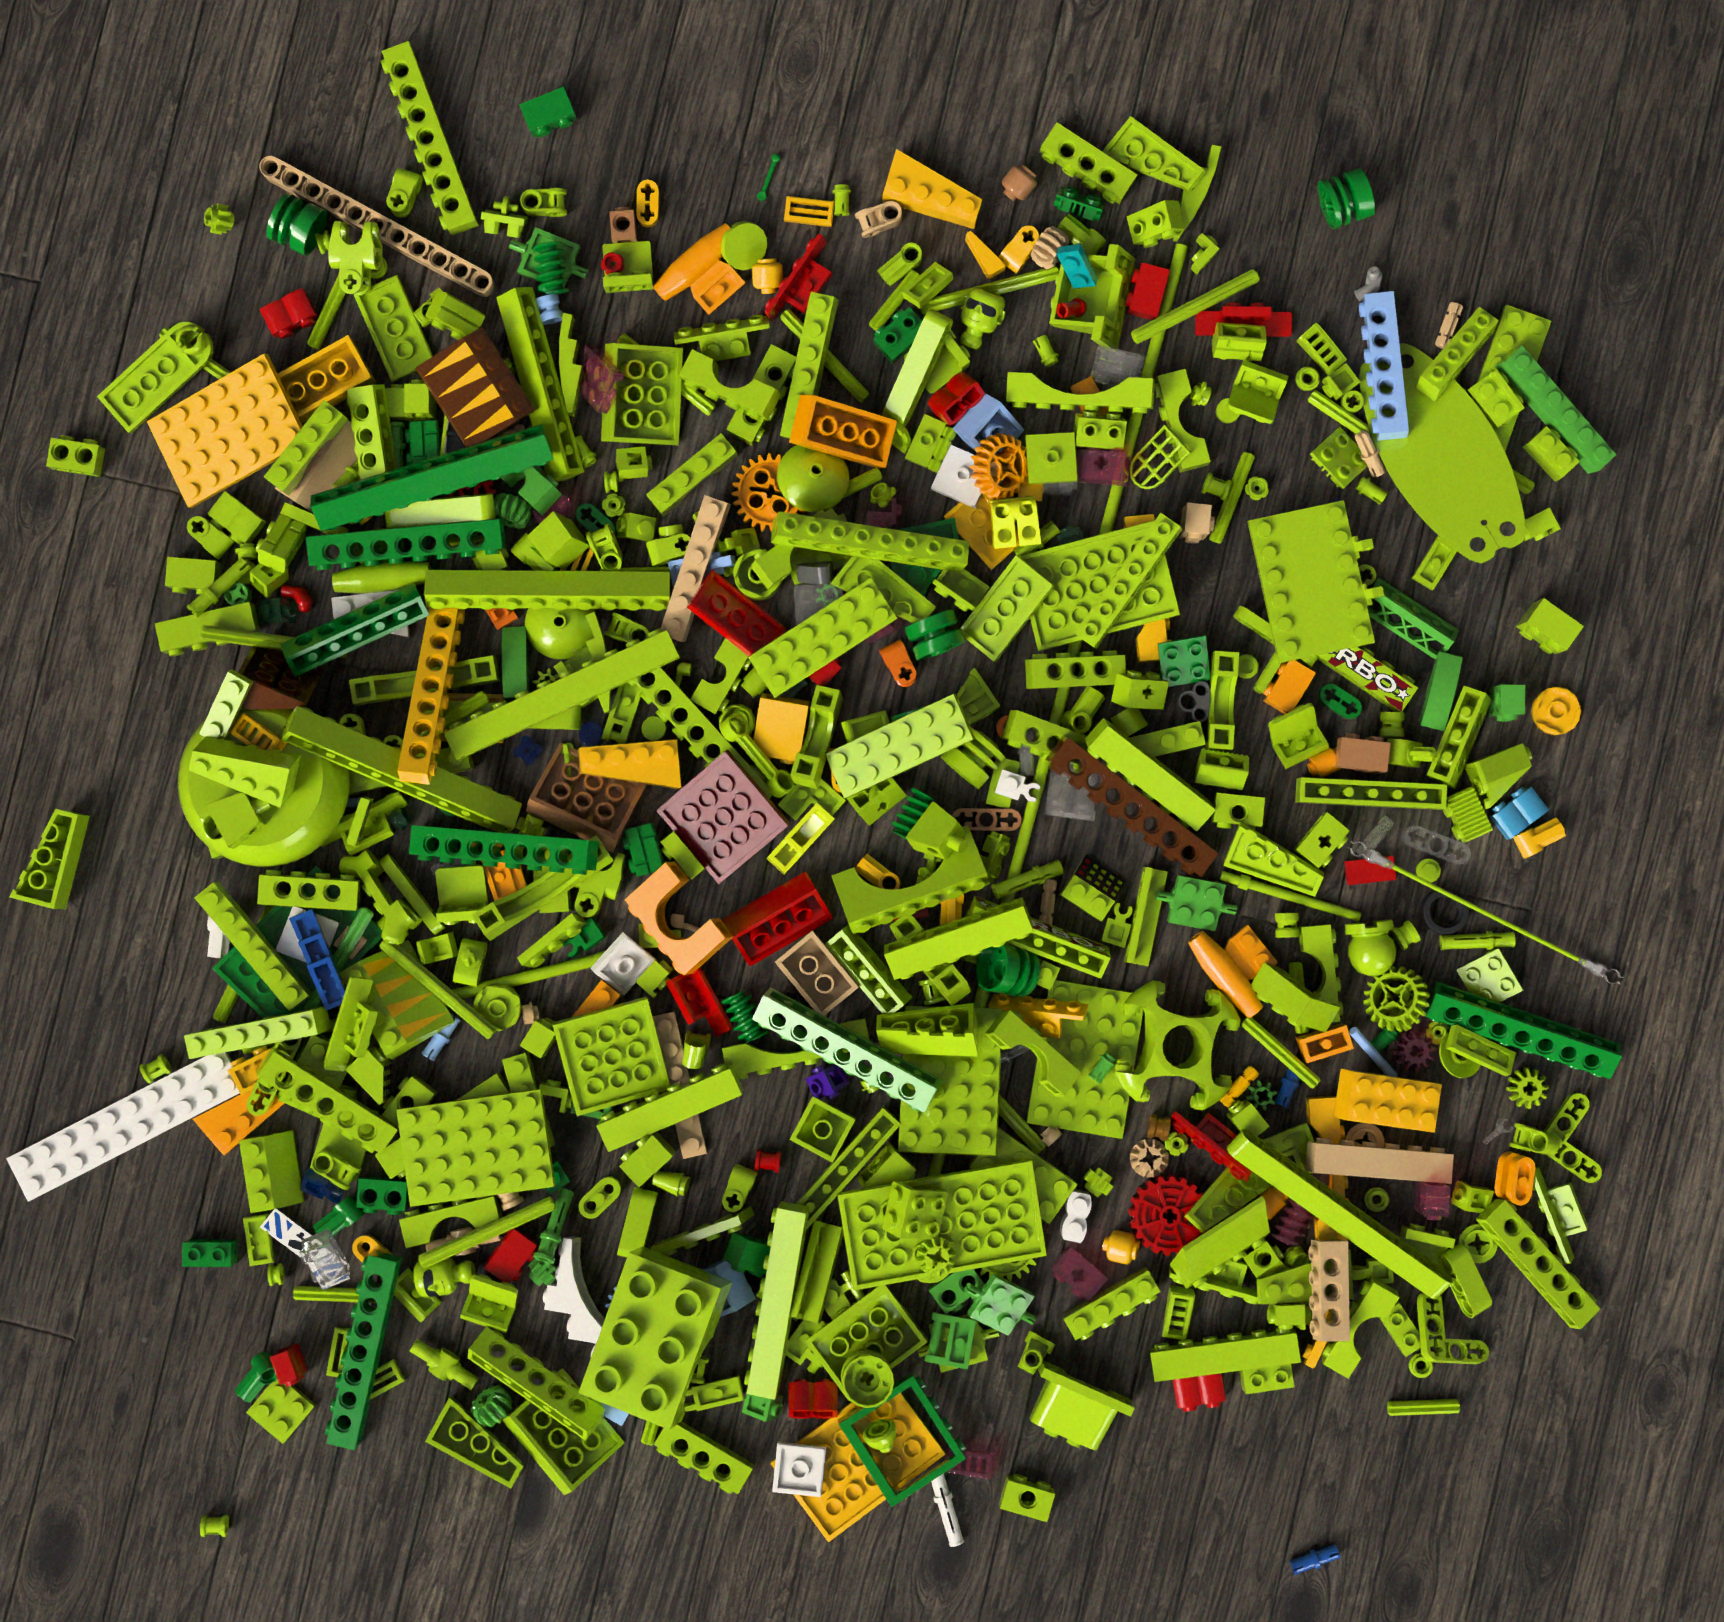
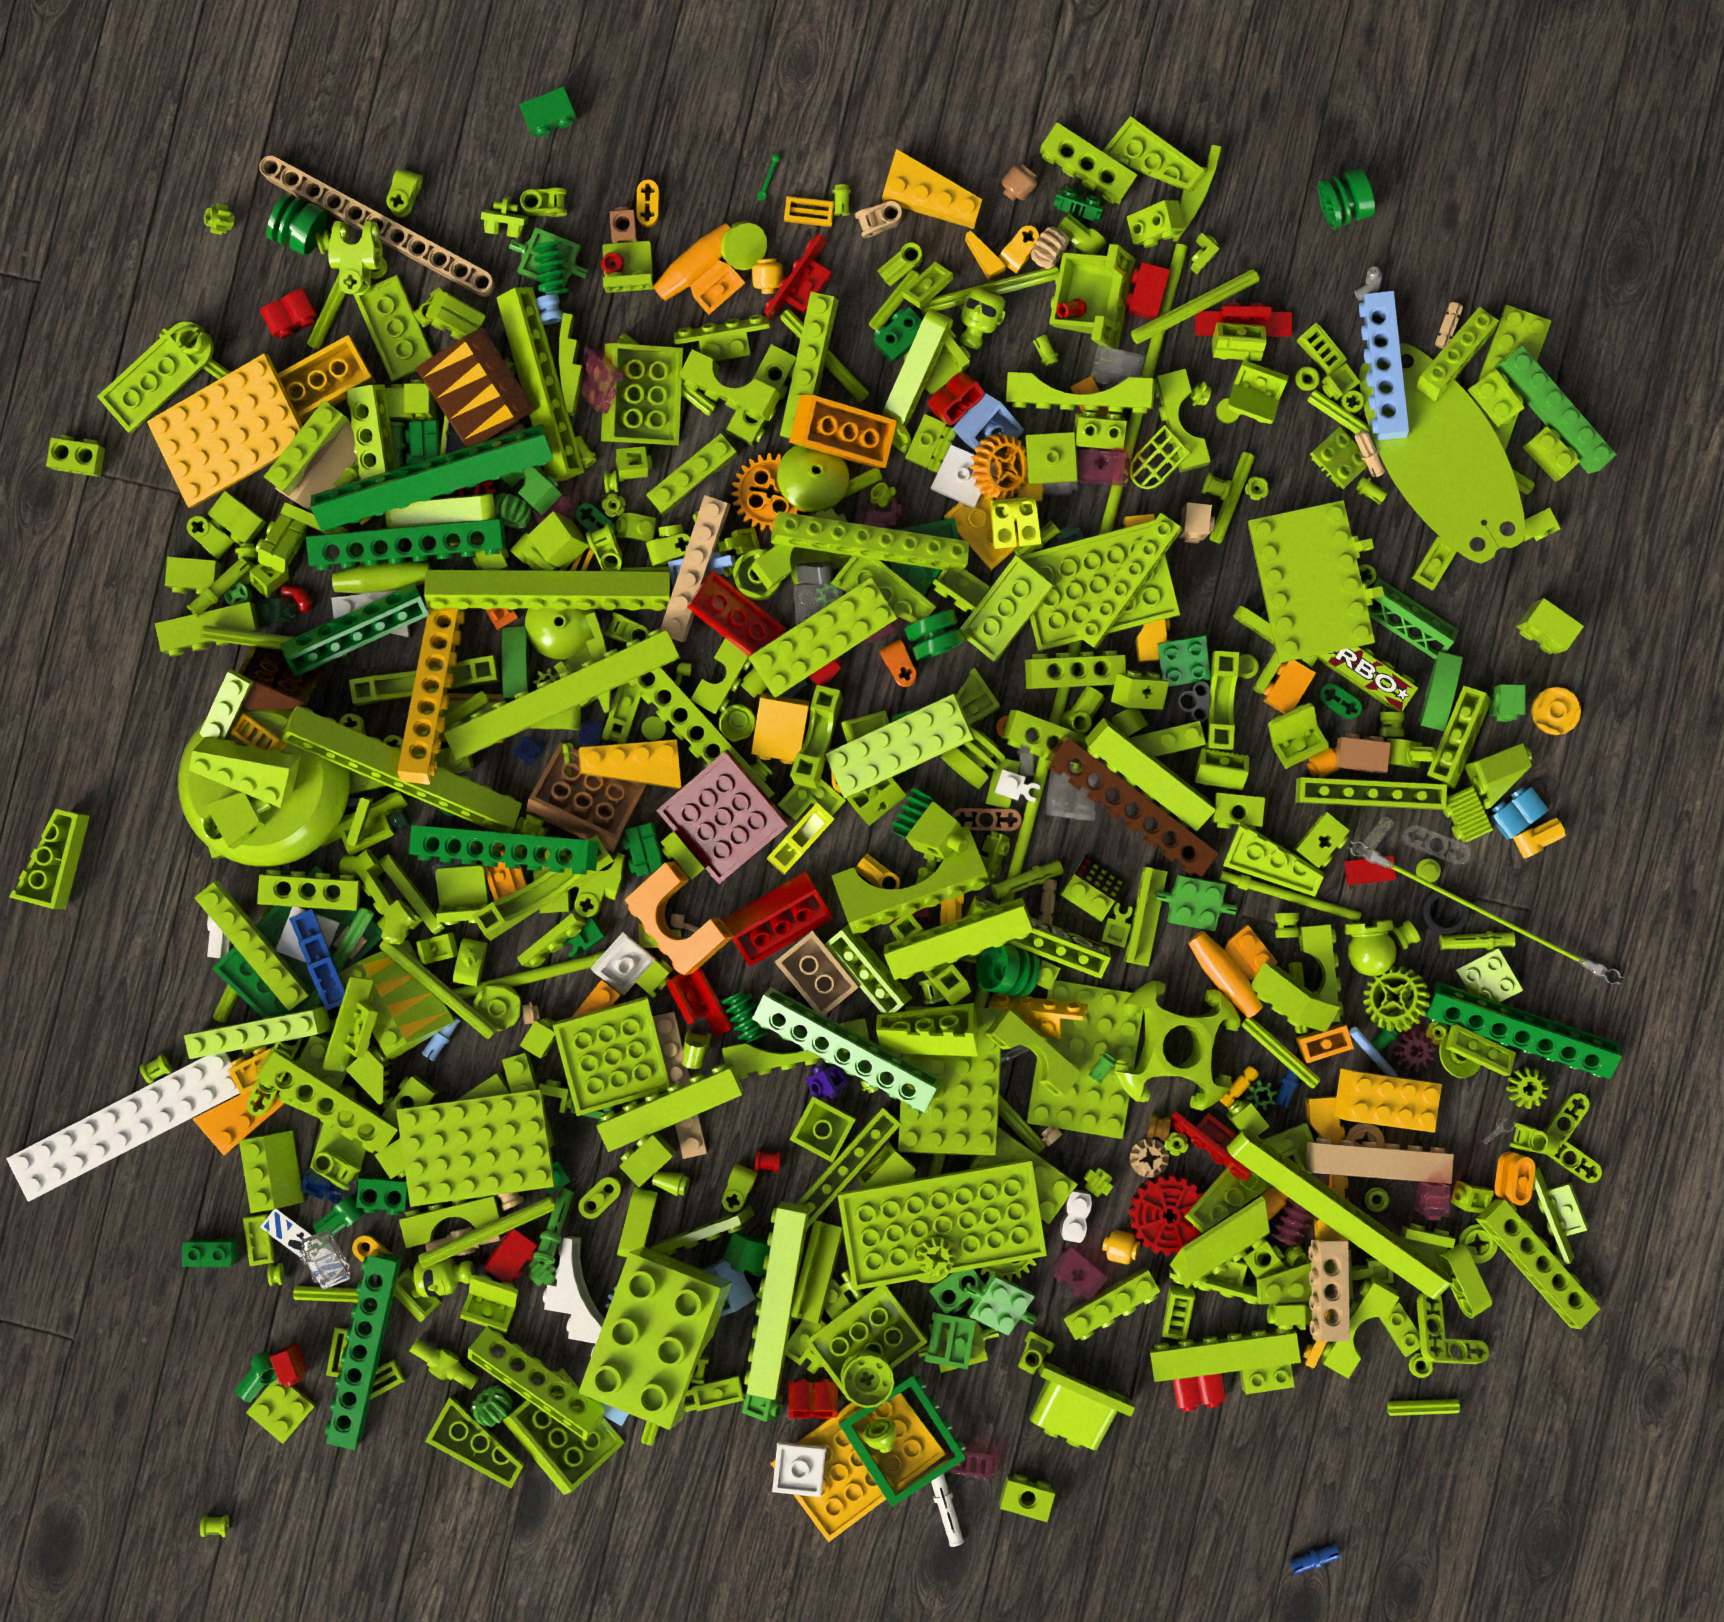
lime brick [380,41,479,236] -> none
lime brick [654,1421,754,1494] -> none
lime piece [720,714,794,798] -> none
lime bracket [882,1181,948,1239] -> none
teal plate [1056,244,1098,289] -> none

